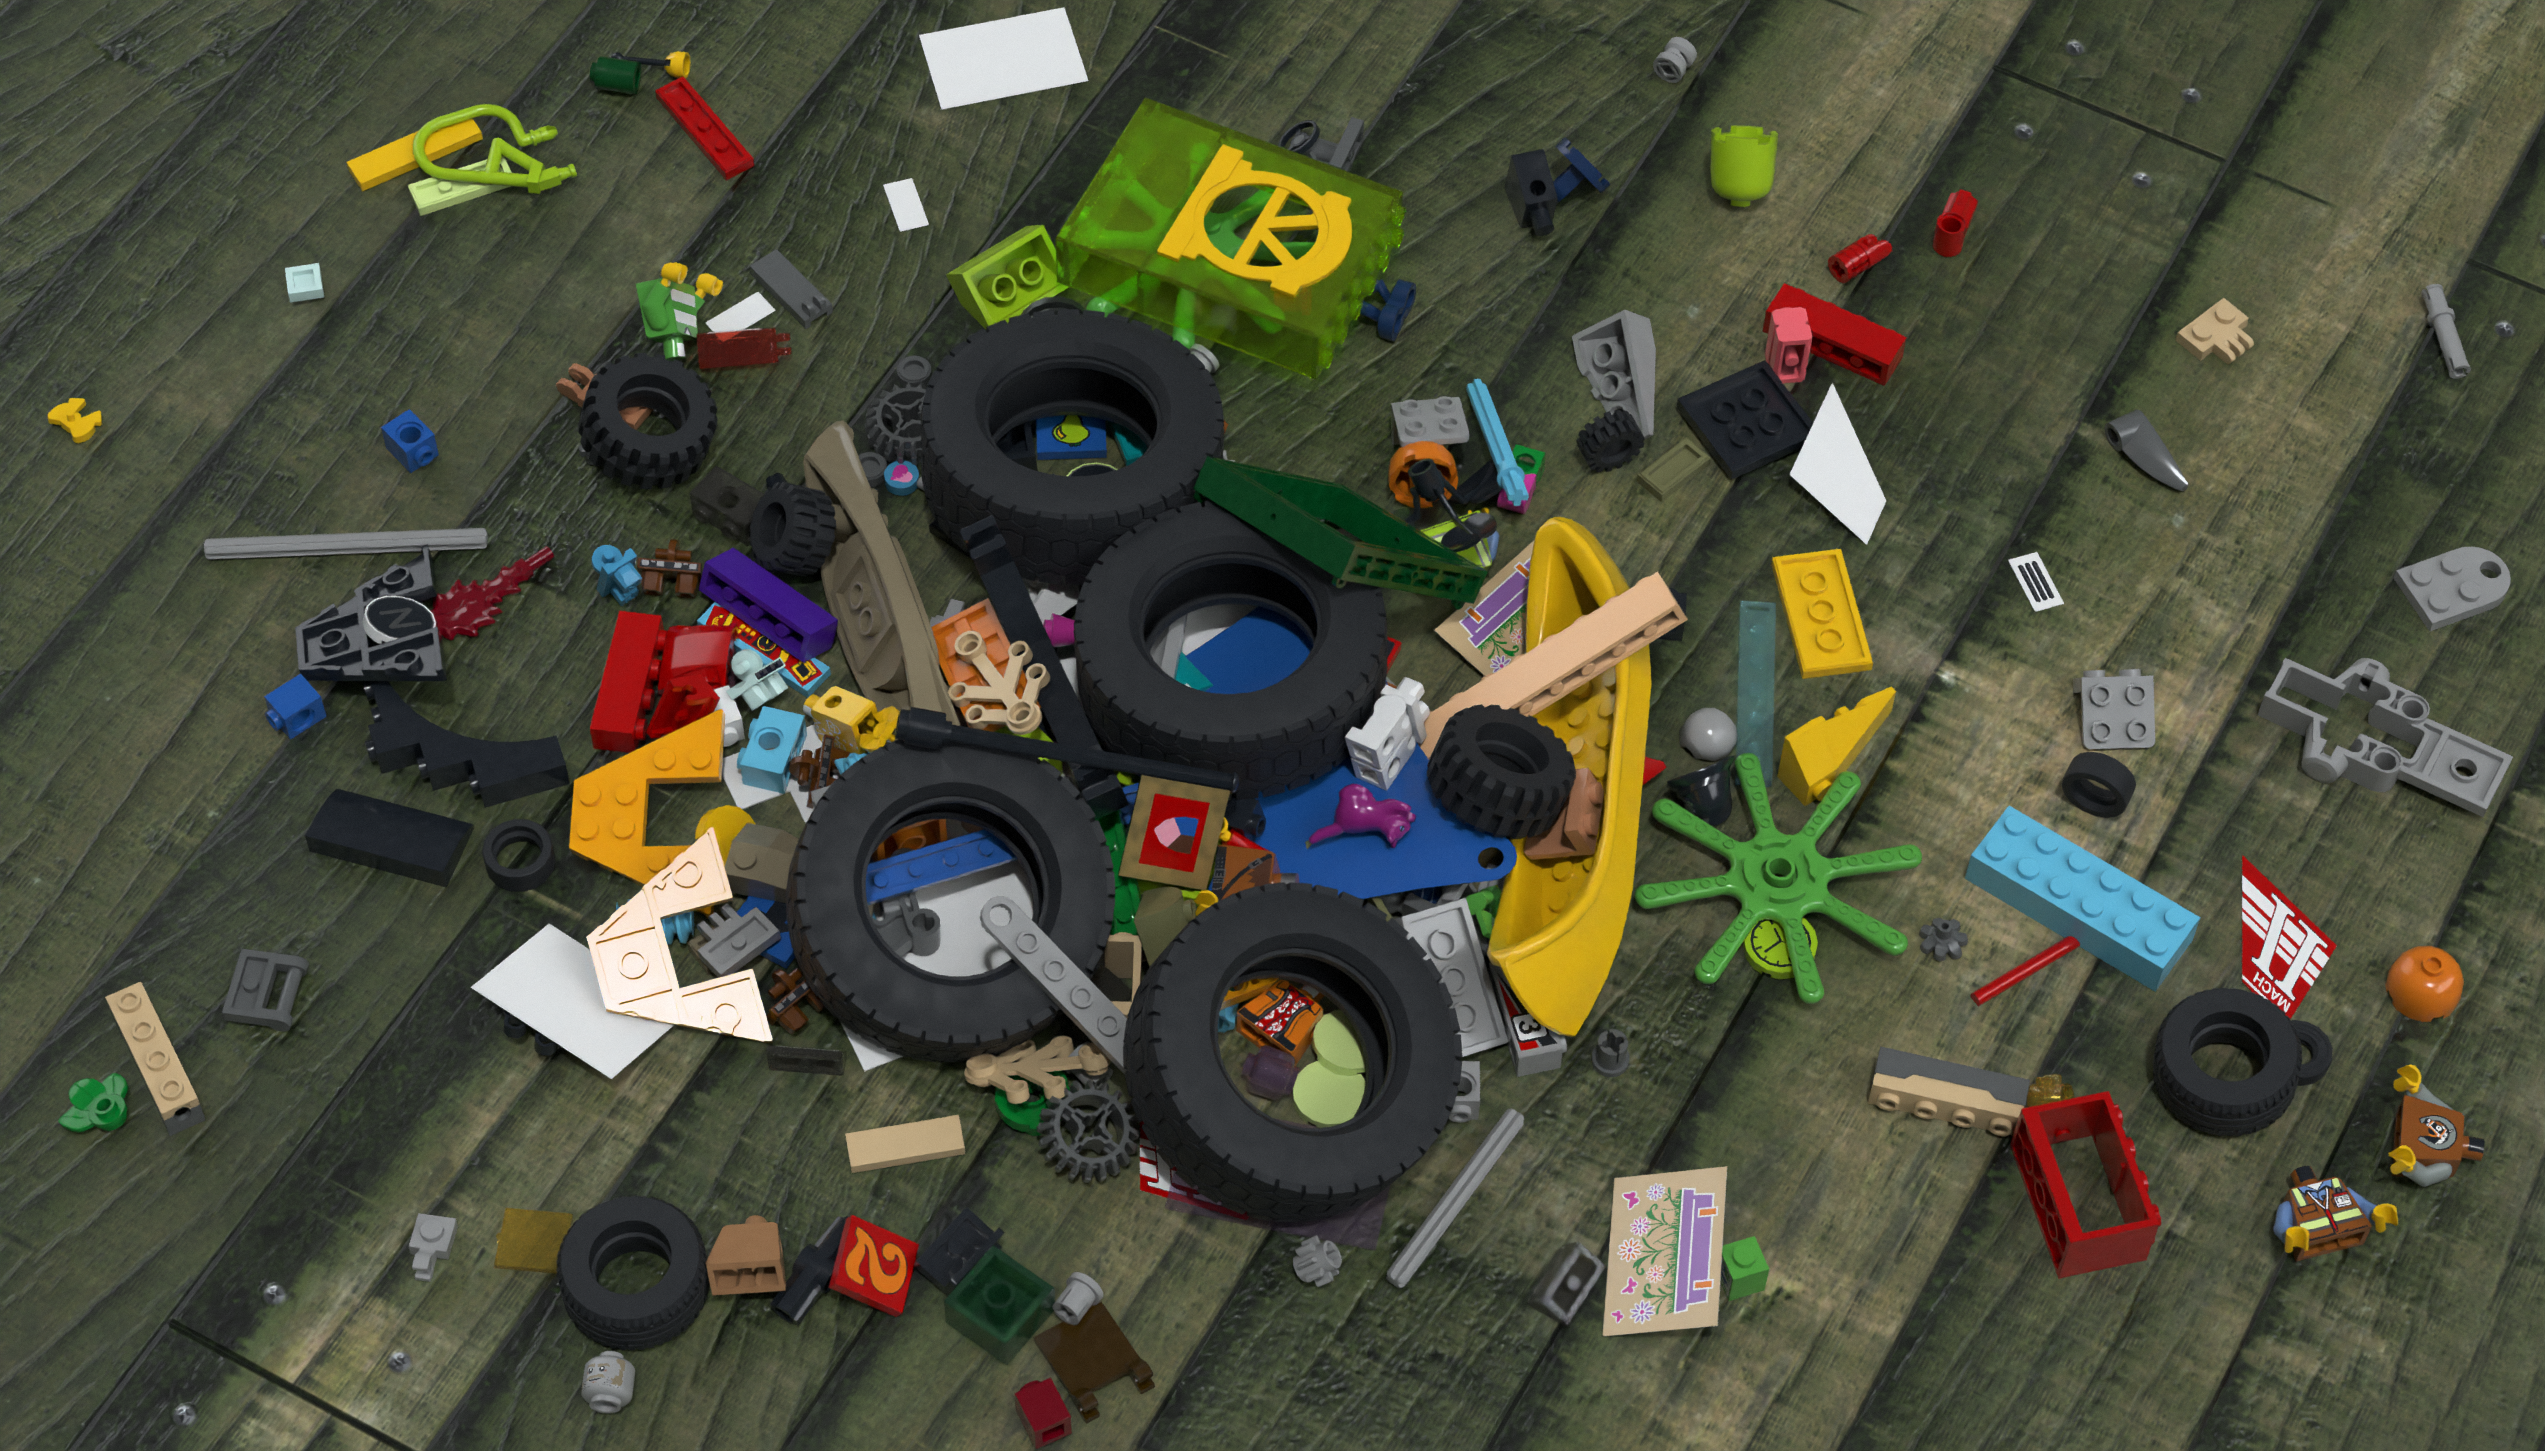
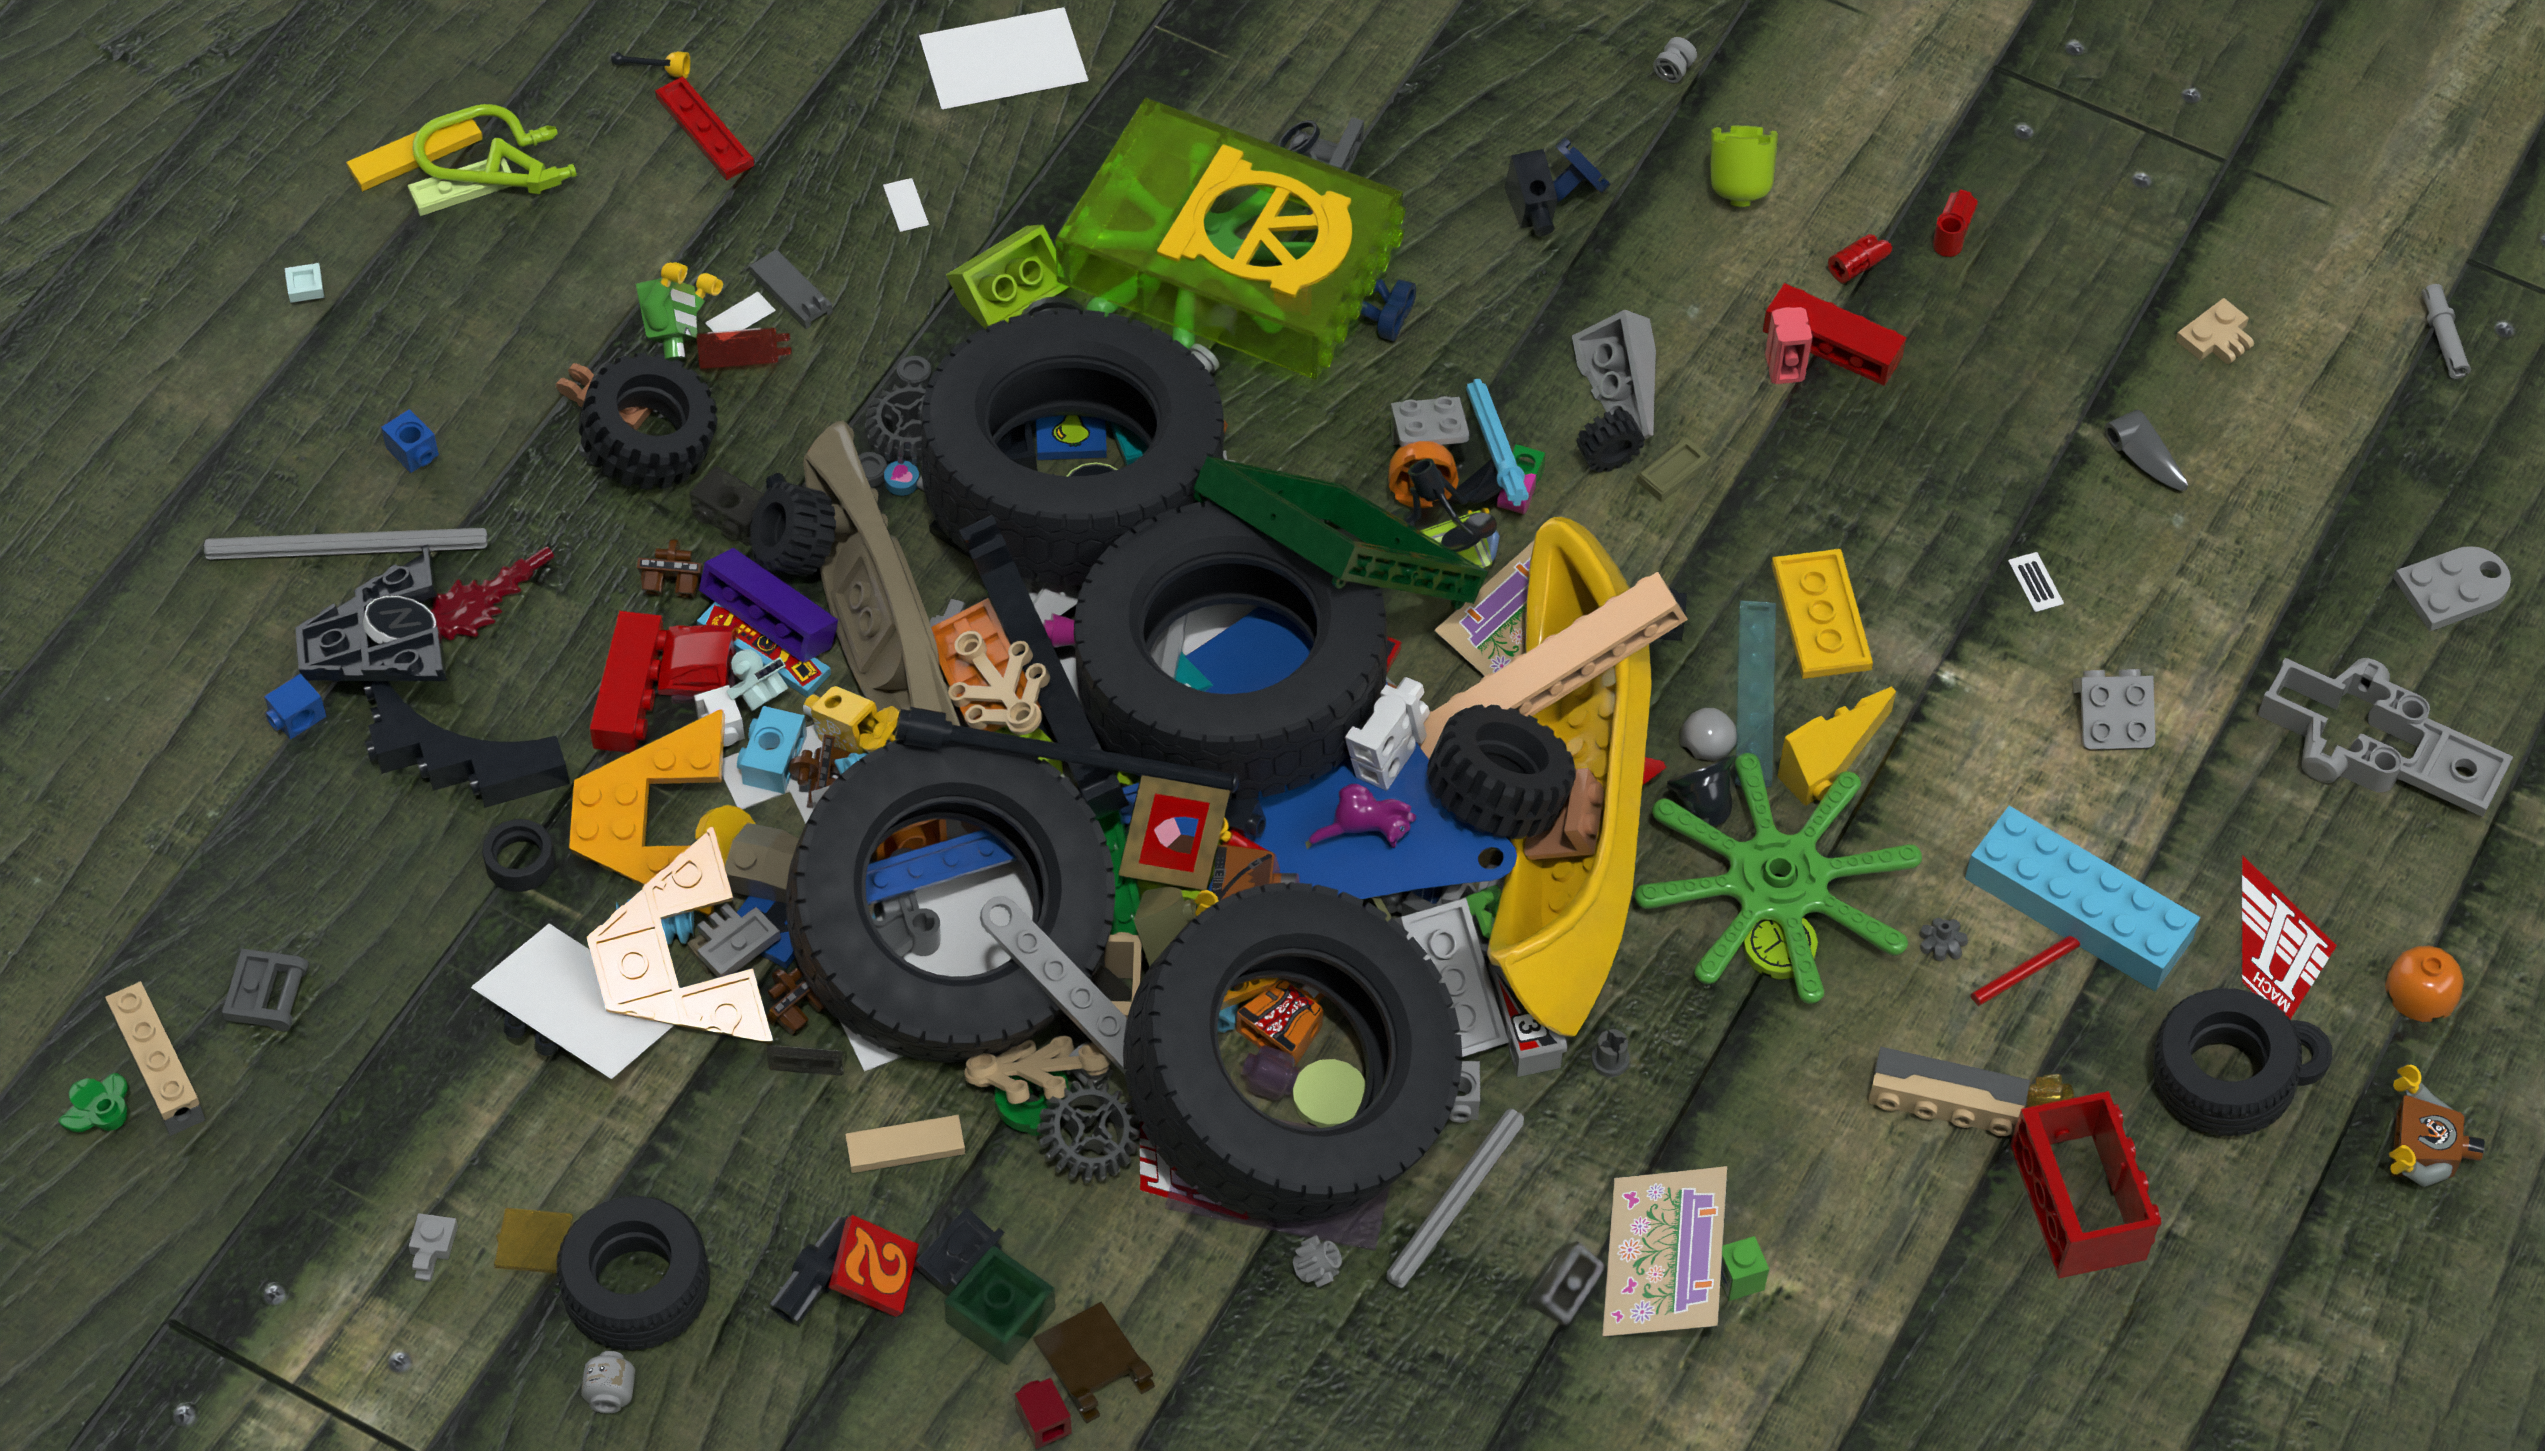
yellow piece [48,398,102,443] -> none
black slope [305,789,474,888] -> none
dark green brick [590,56,641,95] -> none
dark azure hips [591,545,642,606] -> none
red hinge [646,674,720,738] -> none
medium nougat torso [706,1215,786,1295] -> none
light grey bush [1053,1272,1103,1325] -> none
yellowish green tile [1311,1010,1366,1076] -> none
black plate [1677,360,1813,480] -> none
white sticker [1790,383,1886,545] -> none
black tyre [2061,752,2136,818] -> none
torso [2273,1166,2399,1262] -> none

